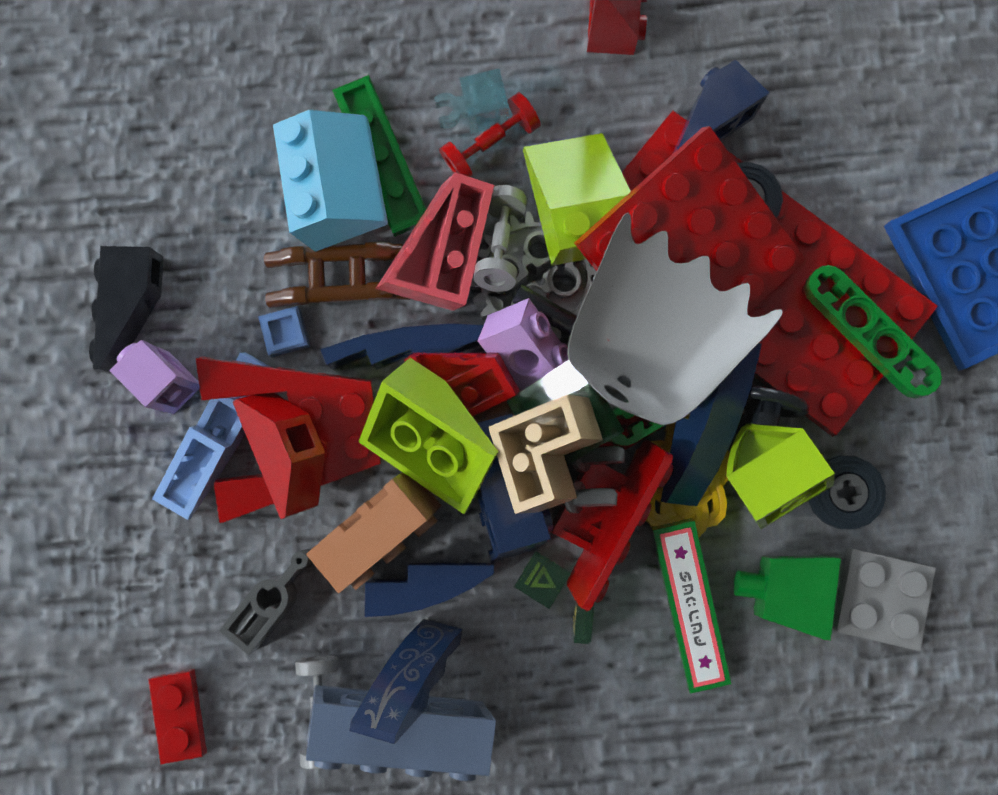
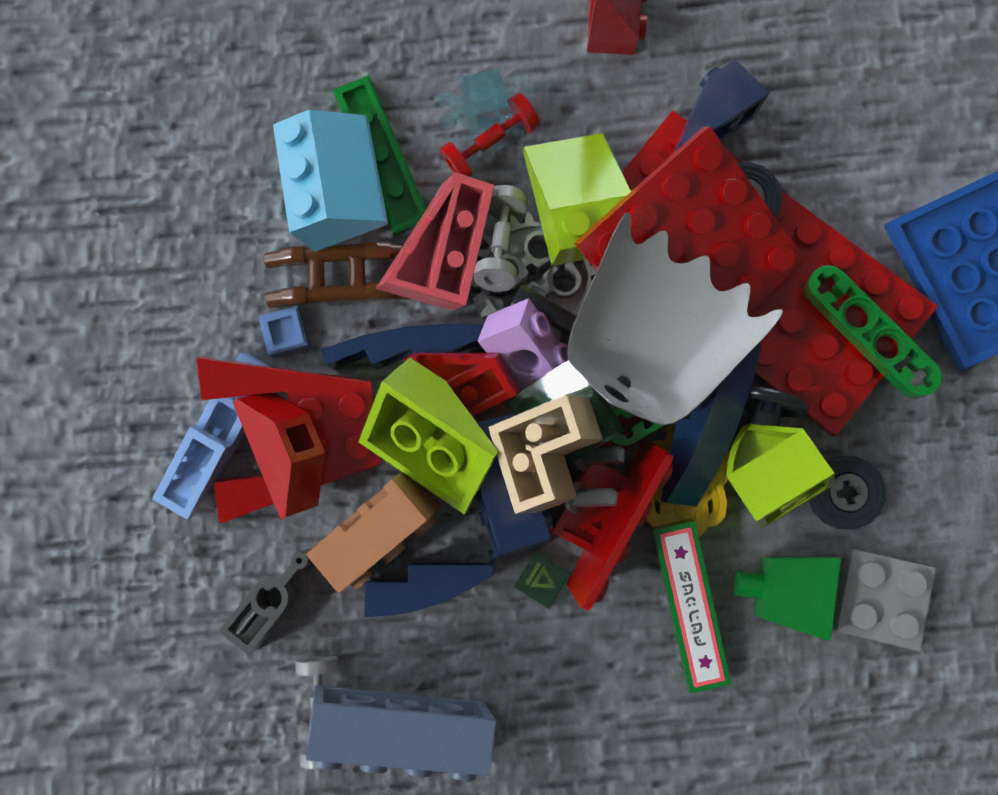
black slope [89,246,163,374] -> none
lavender brick [109,340,200,414] -> none
red plate [148,669,207,765] -> none
dark blue slope [349,619,463,744] -> none
clear green tile [571,600,595,644] -> none

